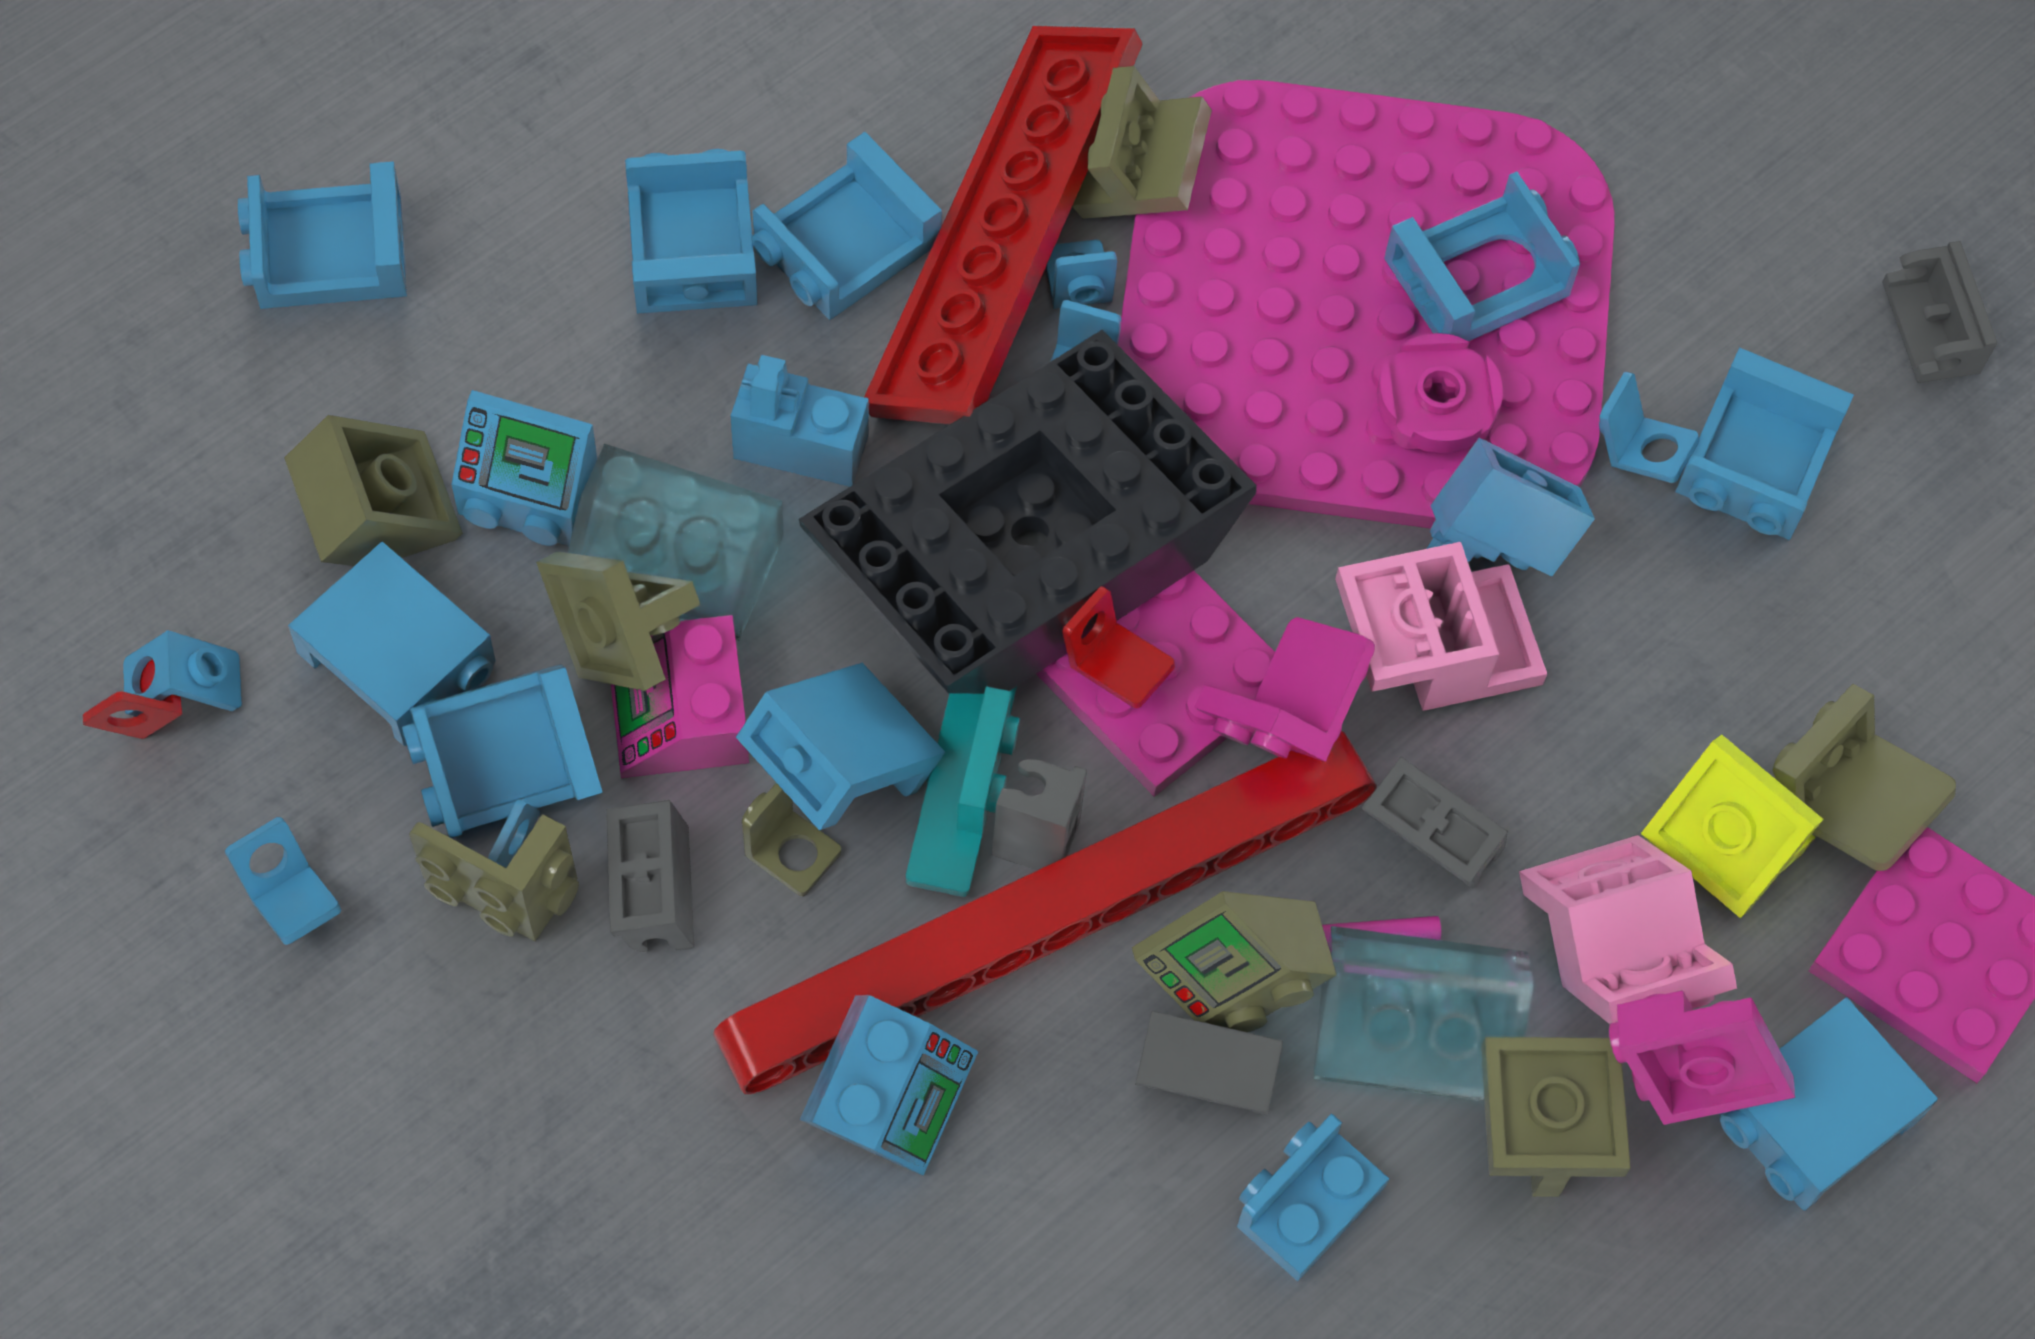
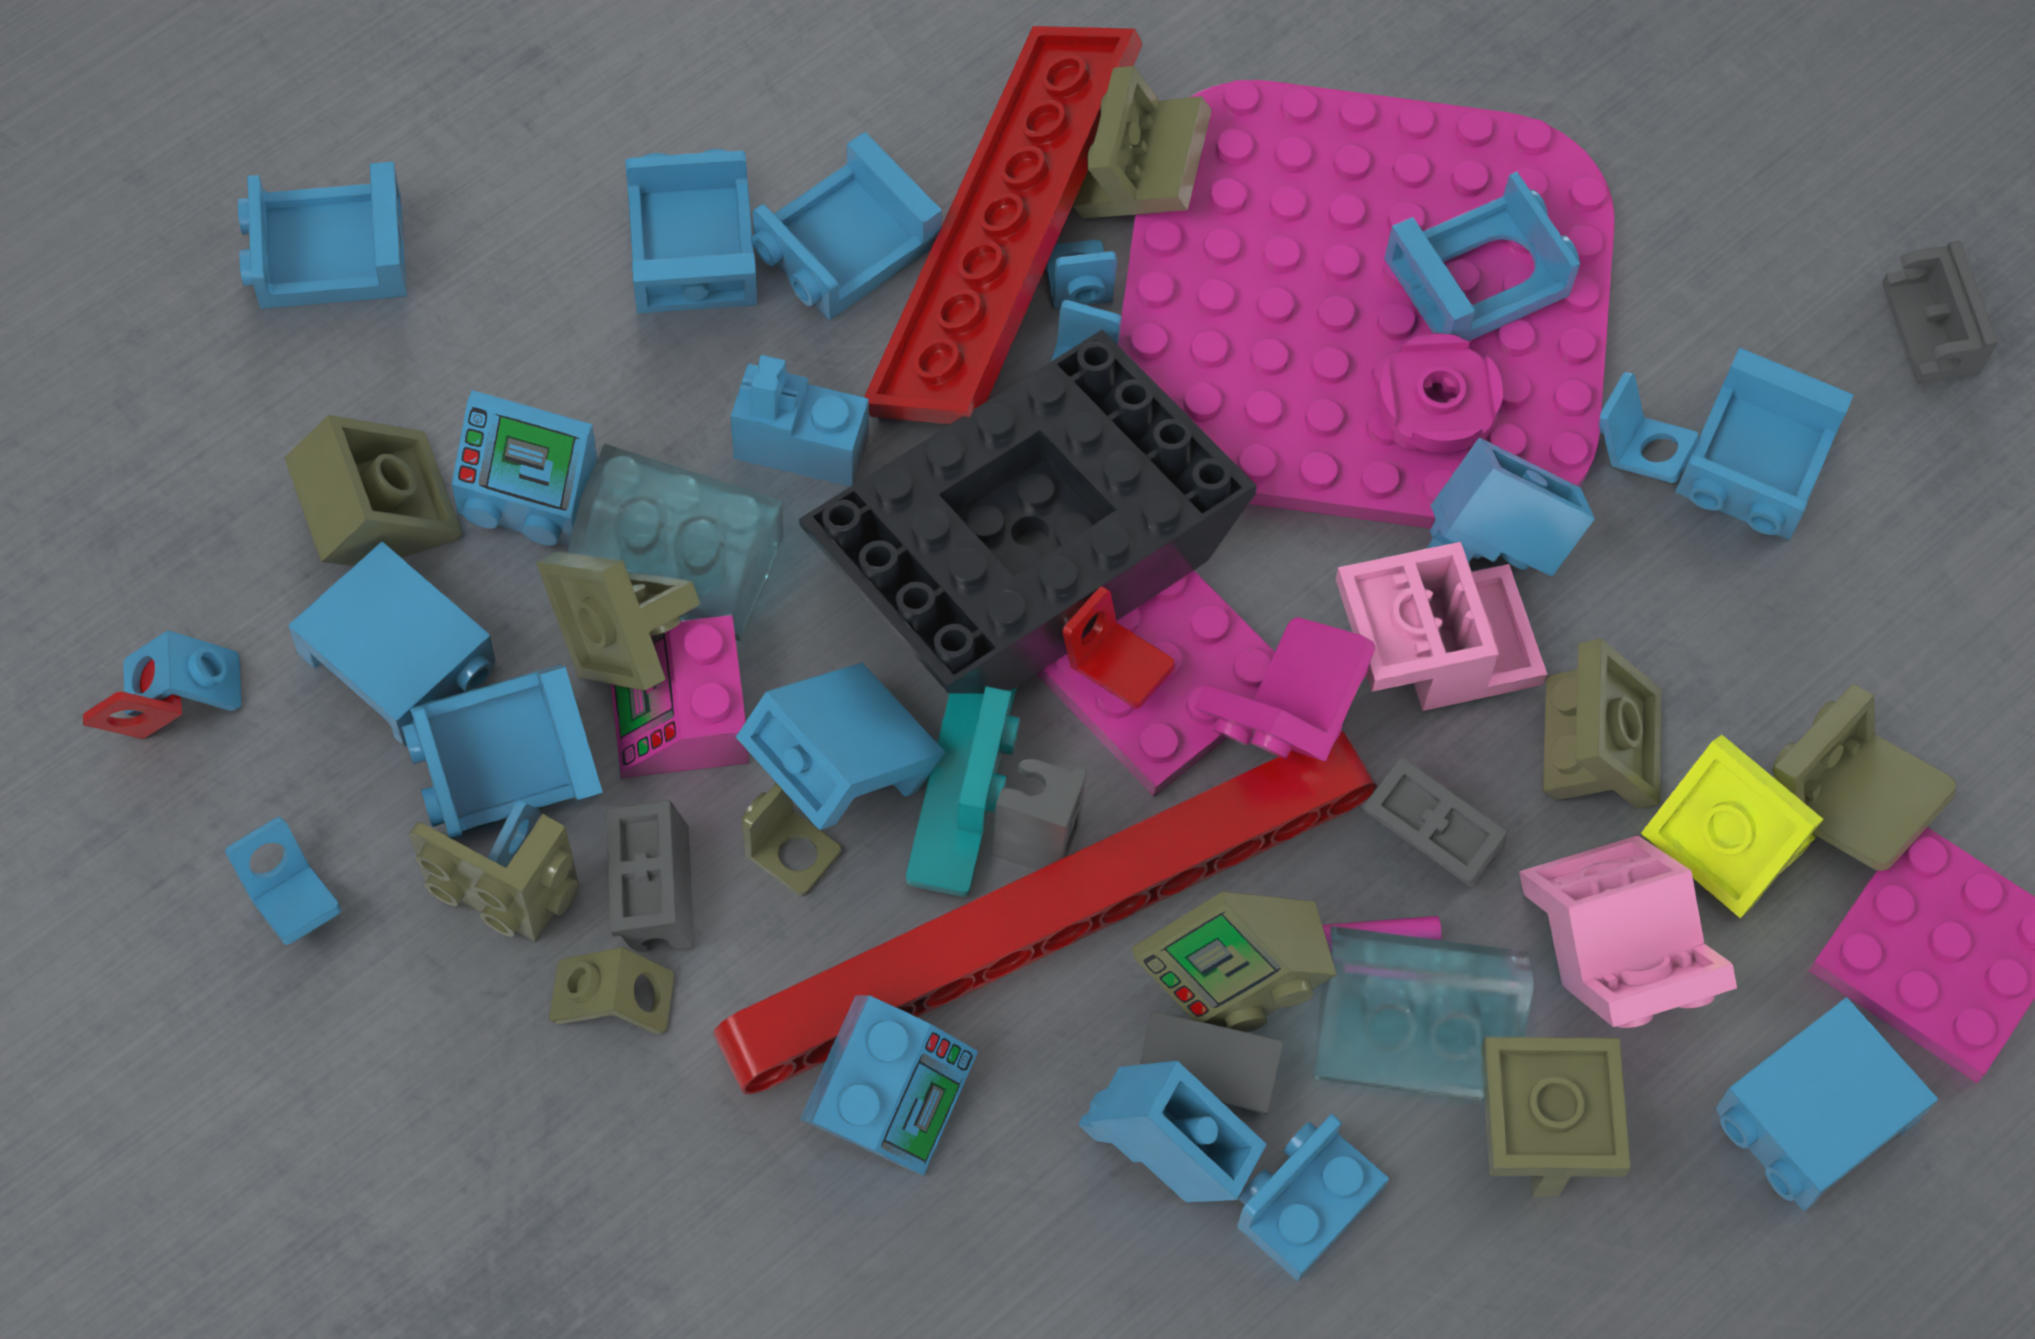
dark pink plate [1609,990,1795,1125] -> none
none -> olive bracket [549,947,674,1034]
none -> dark azure hinge [1078,1061,1267,1203]
none -> olive bracket [1543,638,1662,809]

